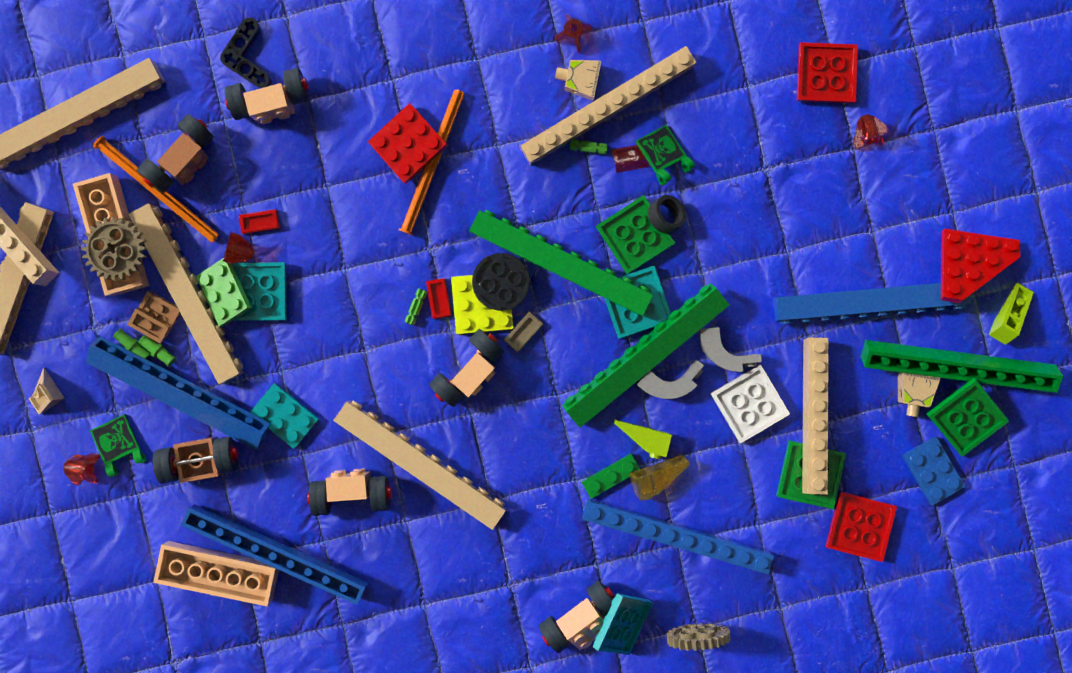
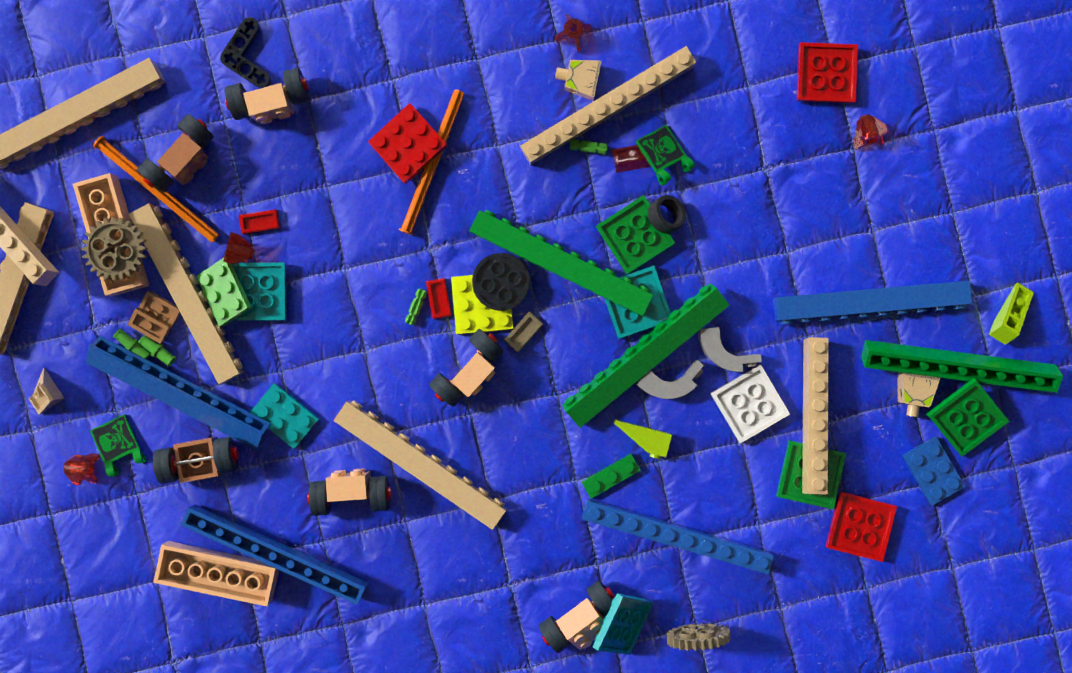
clear yellow slope [629,455,690,501] -> none
red plate [941,229,1020,303] -> none

